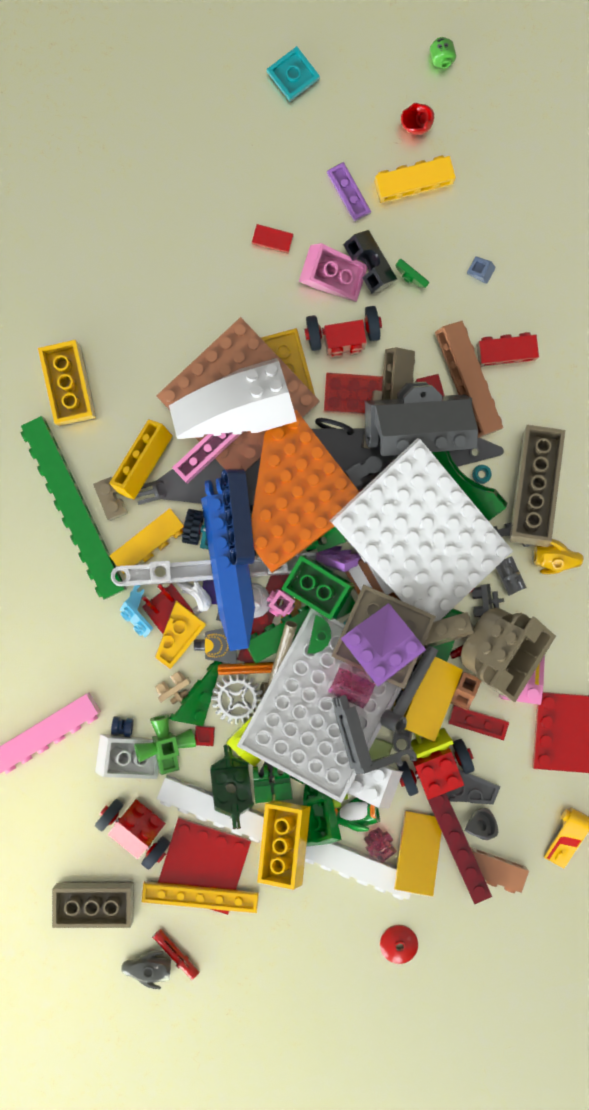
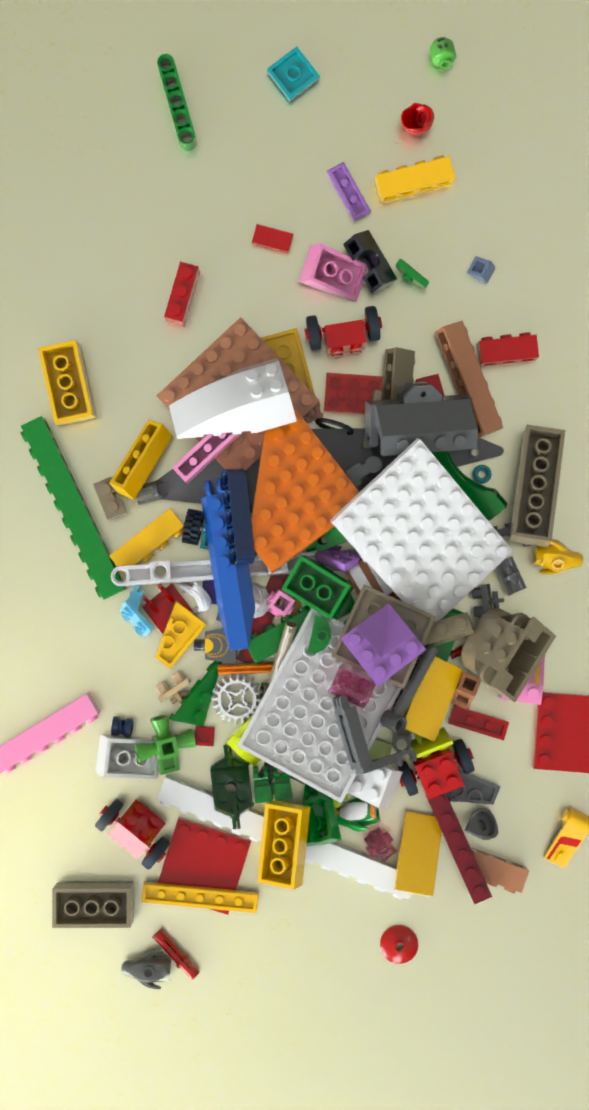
none -> green beam [157,54,197,151]
none -> red brick [164,261,200,327]
none -> nougat plate [305,403,323,423]

